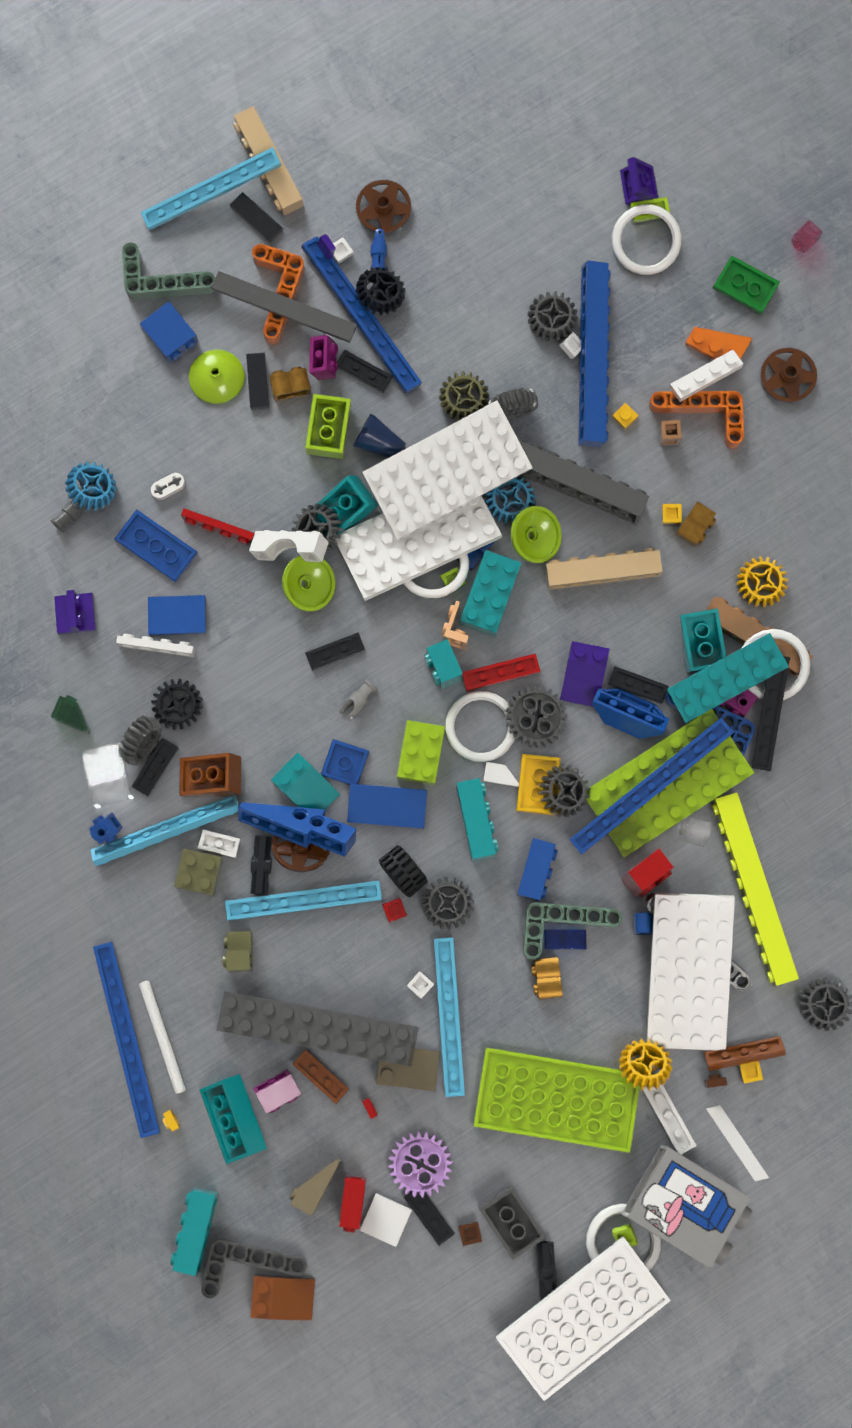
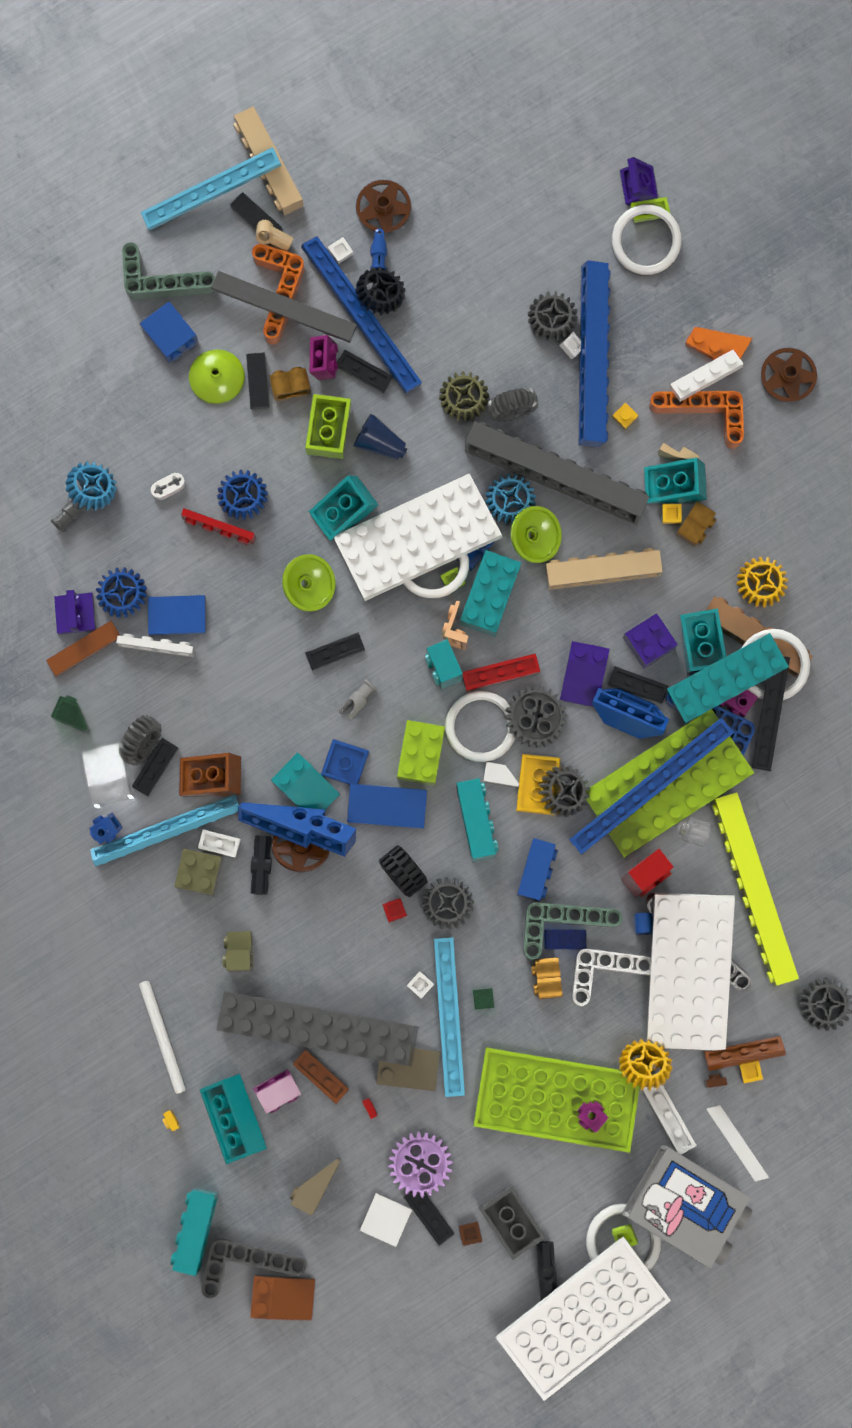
blue plate [93,942,161,1138] -> none
blue tile [114,509,198,583] -> none
black gear [151,679,203,730] -> none
medium azure plate [225,881,382,921] -> none
white arch [249,530,329,562] -> none
dark grey gear [292,503,342,554] -> none
dark purple tile [318,234,336,260] -> none
red window [339,1176,367,1232] -> none
white plate [362,401,533,540] -> none
medium nougat brick [659,420,682,446] -> none
green plate [713,255,780,315] -> none
clear pink brick [791,220,823,254] -> none
none -> dark orange tile [46,621,121,677]
none -> blue gear [96,567,147,618]
none -> blue gear [217,469,268,520]
none -> tan piece [256,220,293,251]
none -> clear green tile [473,988,494,1010]
none -> white beam [572,949,651,1006]
none -> magenta brick [577,1101,609,1133]
none -> dark purple brick [623,613,678,669]
none -> teal slope [644,458,707,504]
none -> tan slope [658,443,700,462]

